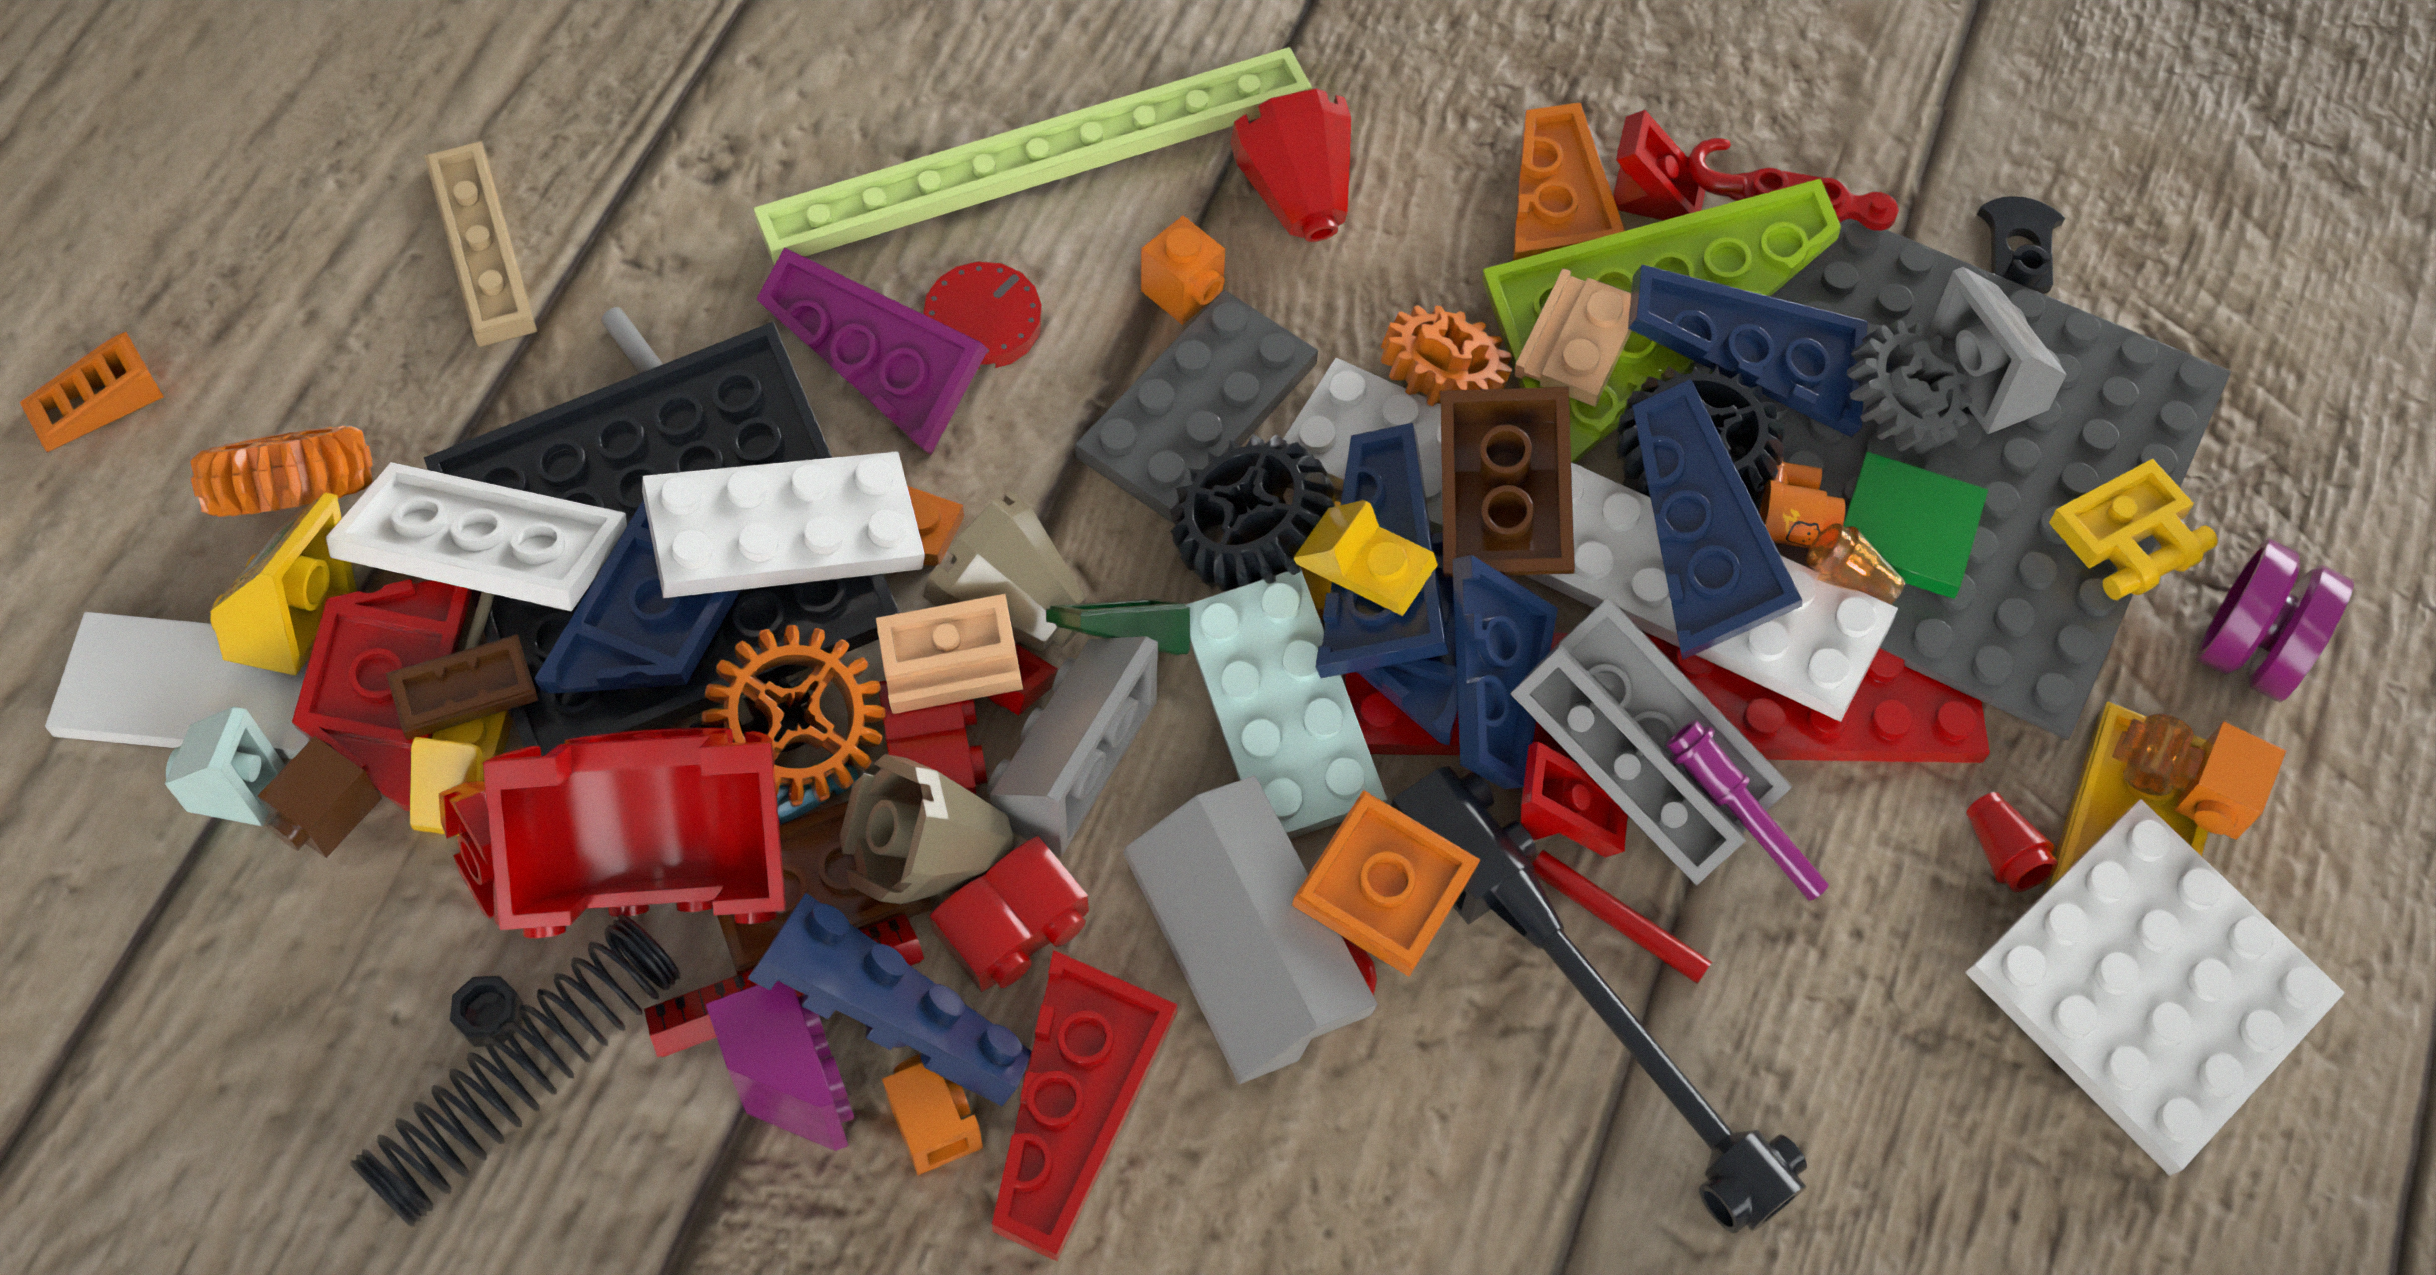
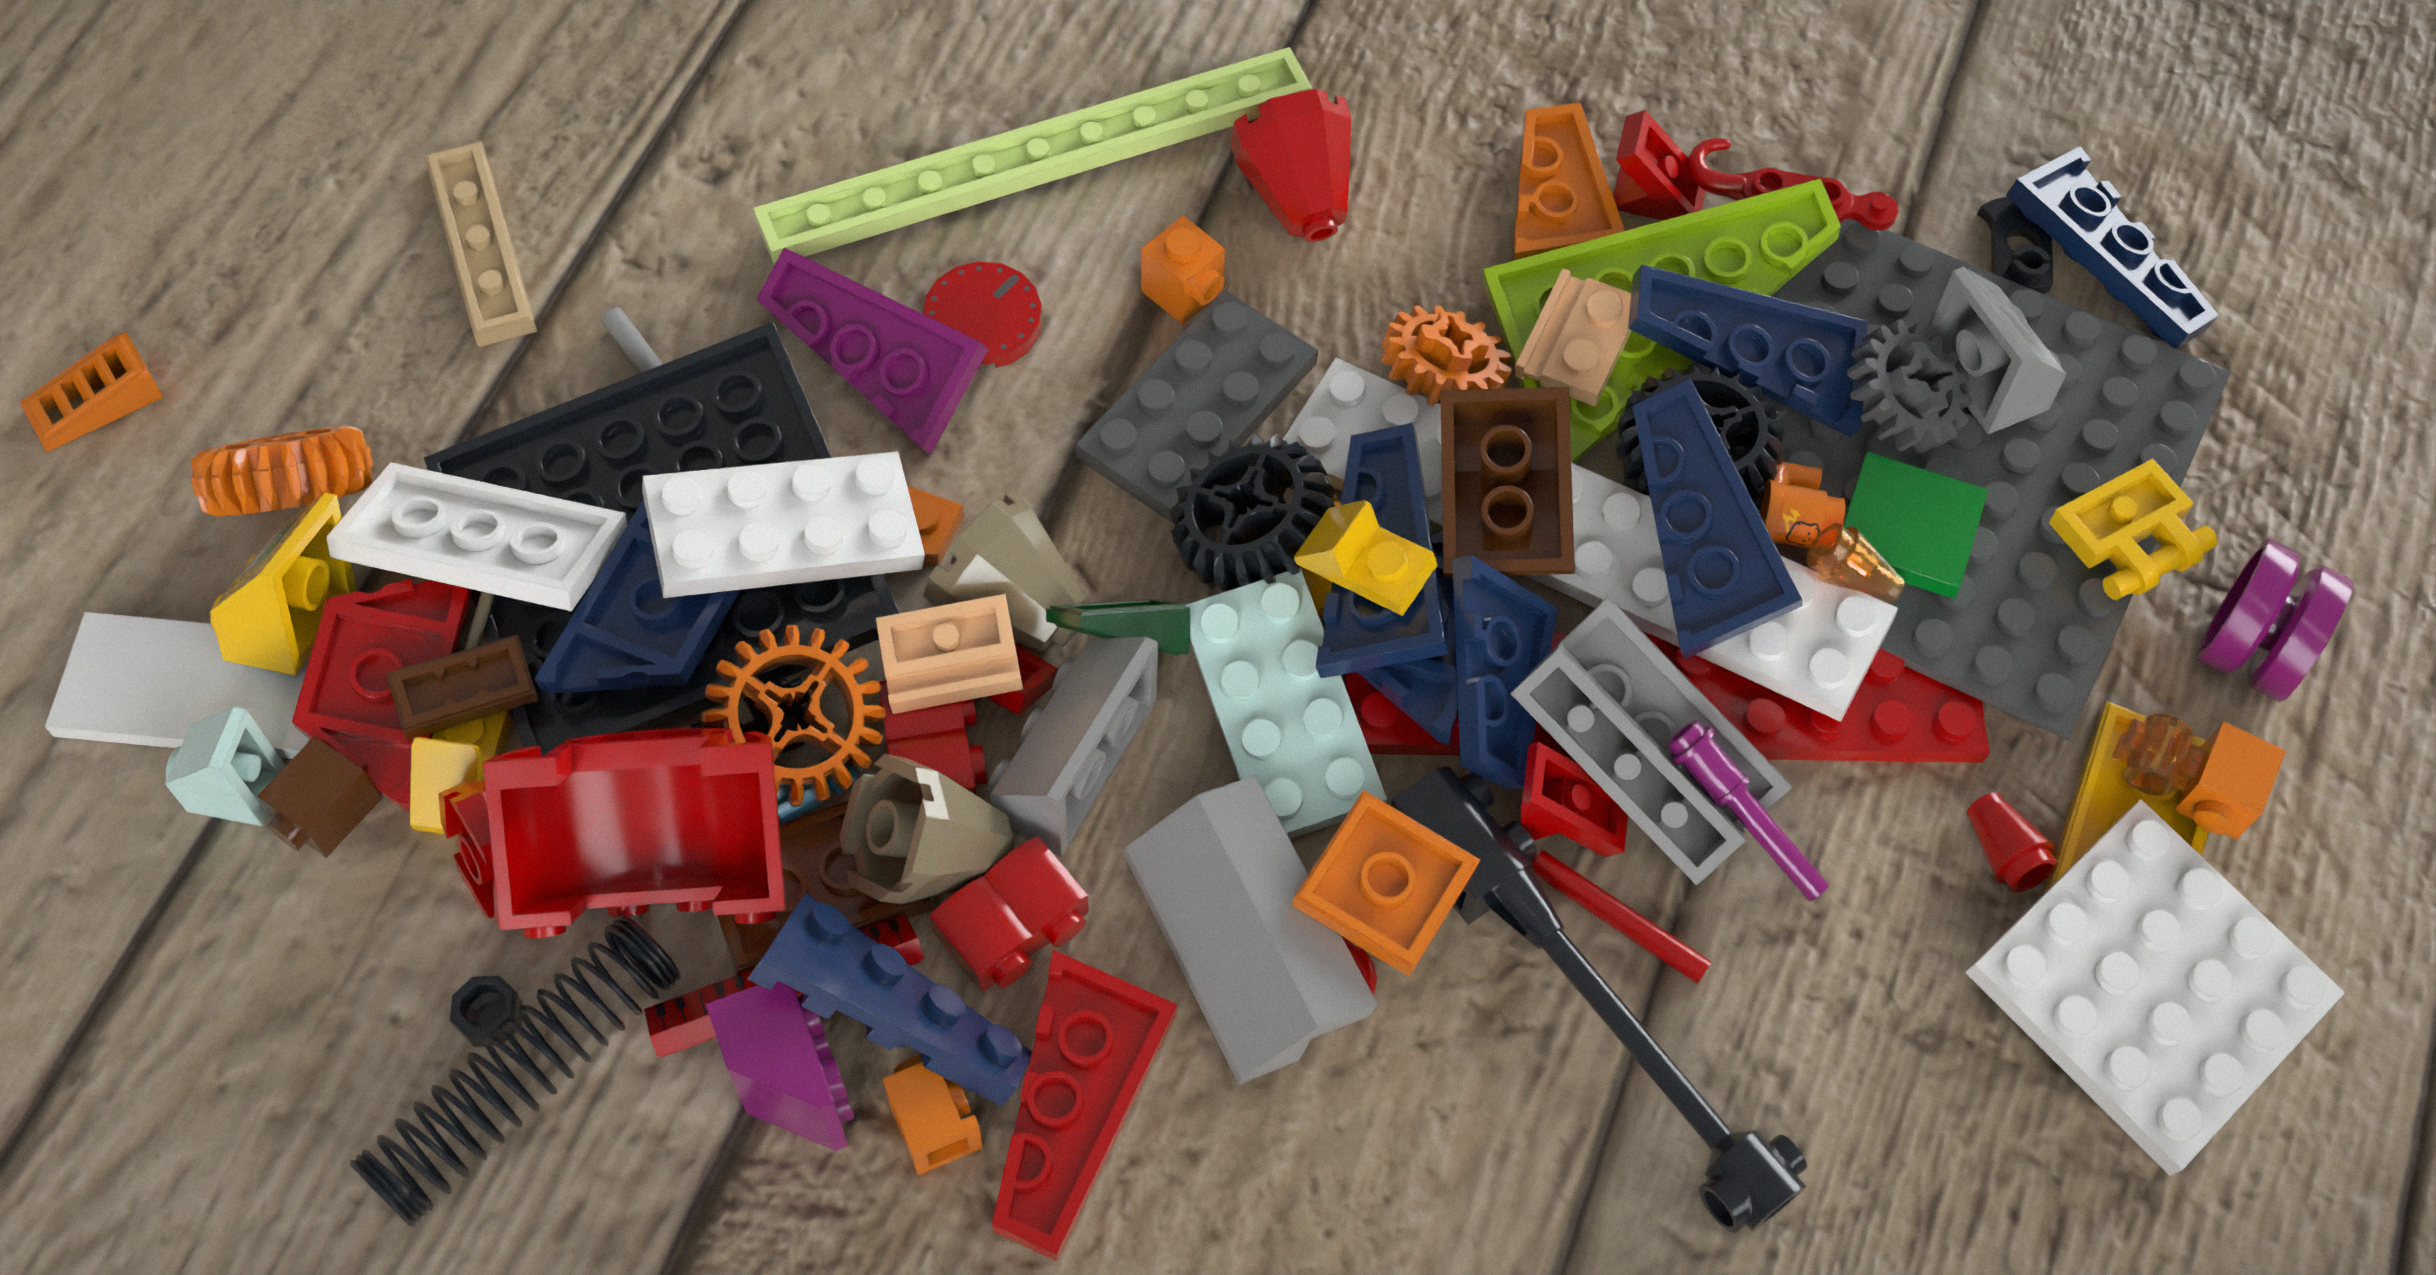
none -> dark blue wing [2006,146,2219,349]

